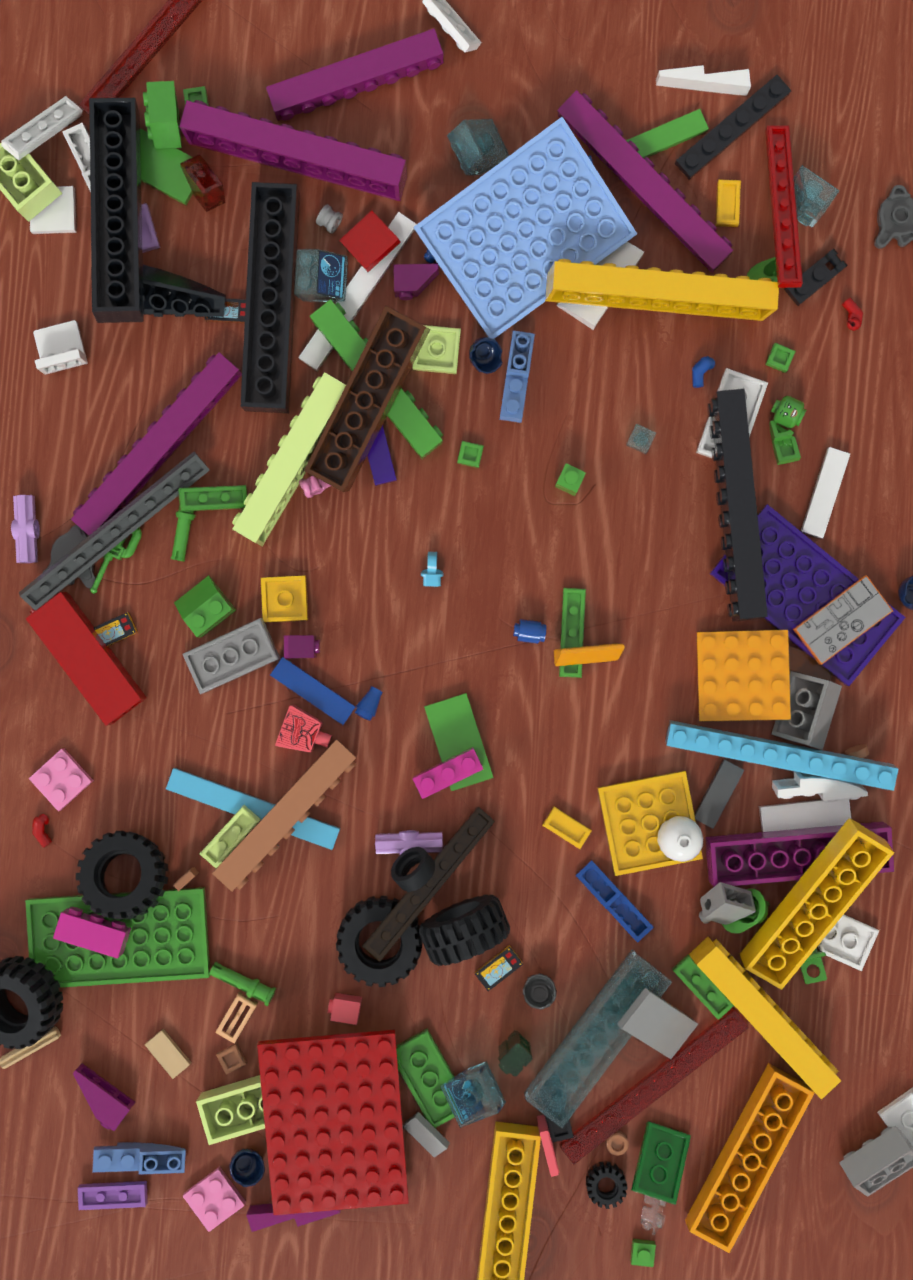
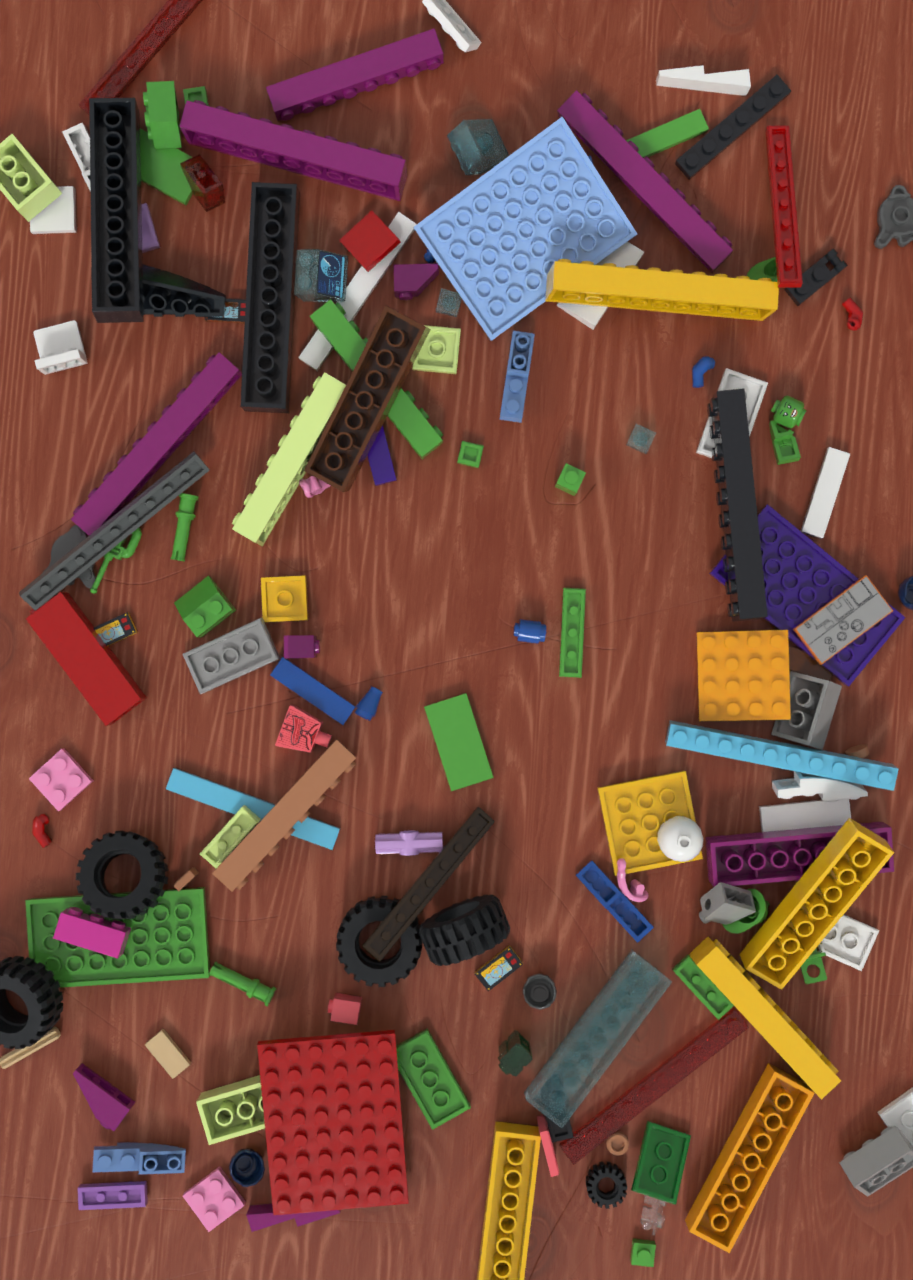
white tile [1,96,83,160] -> none
lavender piece [11,495,40,563] -> none
bright green tile [178,485,247,512] -> none
light nougat tile [215,992,258,1044] -> none
nougat tile [216,1043,247,1075] -> none
light grey wheel [316,204,343,234] -> none
black tyre [391,847,435,892] -> none
light grey tile [403,1112,450,1157] -> none
dark pink brick [413,747,483,799] -> none
medium azure piece [421,552,444,587] -> none
clear light blue slope [441,1061,506,1128] -> none
dark blue hair [469,337,503,374] -> none
yellow tile [542,806,592,849] -> none
light orange slope [553,643,625,666] -> none
light grey tile [617,988,698,1059] -> none
dark grey tile [694,759,744,829] -> none
yellow tile [716,180,741,227] -> none
bright green tile [765,343,796,373] -> none
clear light blue slope [794,165,840,228] -> none
none -> clear light blue plate [436,288,462,317]
none -> bright pink piece [617,858,649,902]

